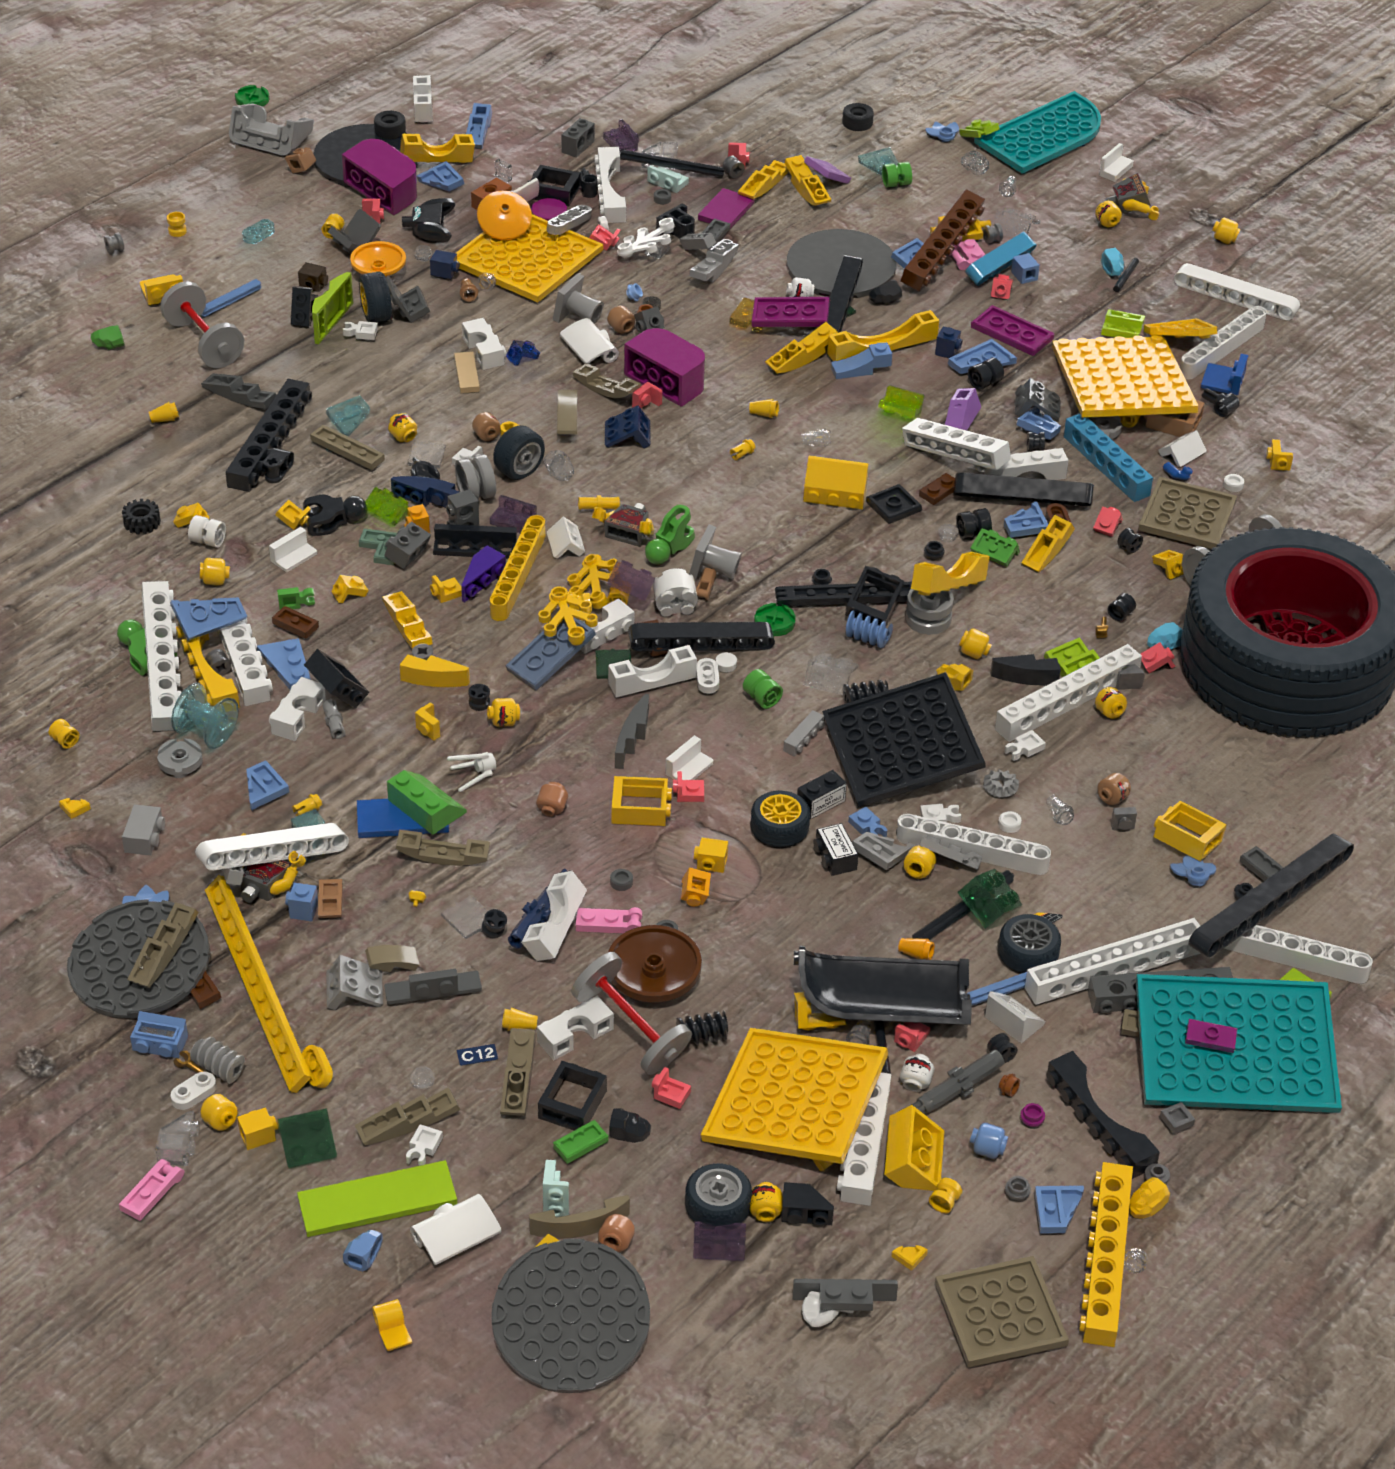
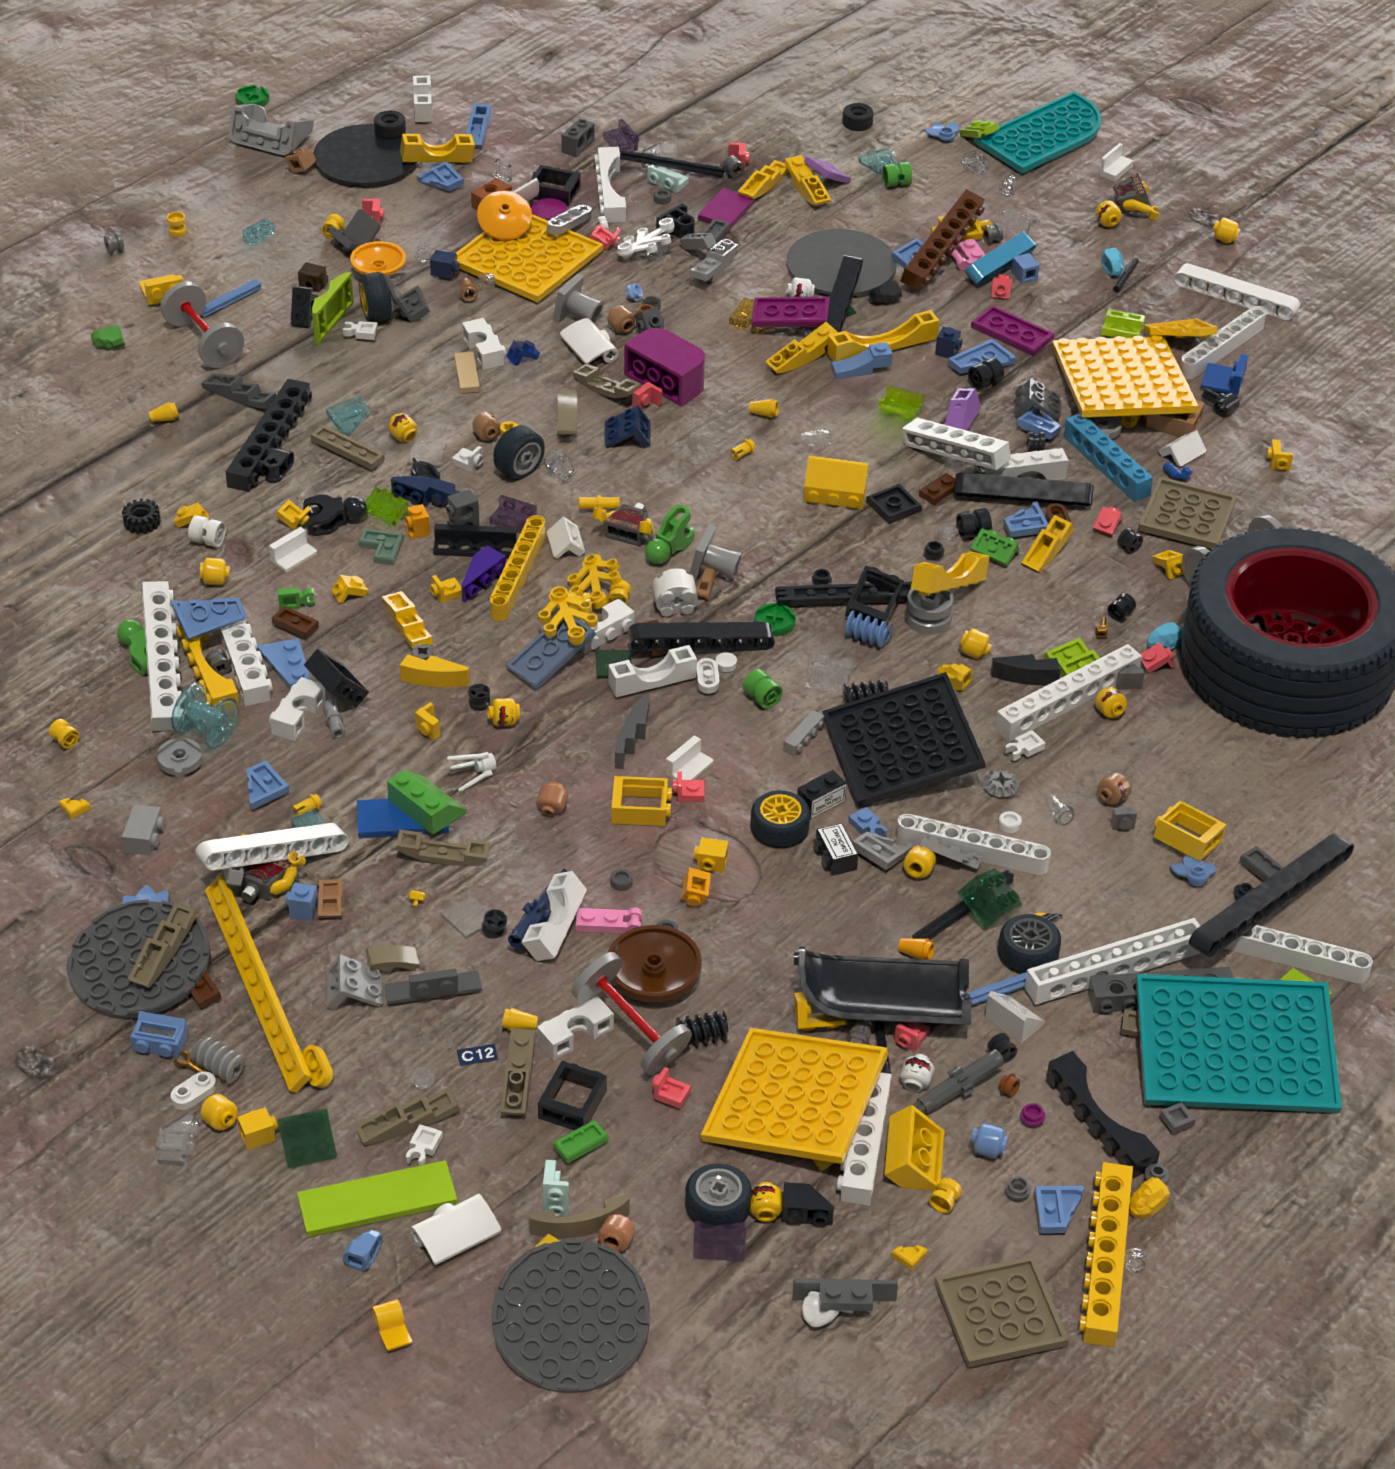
bright pink plate [119,1159,184,1221] -> none
magenta brick [342,139,417,215] -> none
dark grey brick [384,522,431,569] -> none
black torso [402,198,455,243] -> none
light grey wheel [455,454,496,499] -> none
black axle [579,168,598,198] -> none
bracket [606,560,655,601] -> none
black rock [609,1108,651,1143] -> none
white plate [920,804,961,823] -> none
magenta plate [1185,1019,1237,1053] -> none
white tile [1223,474,1244,492] -> none

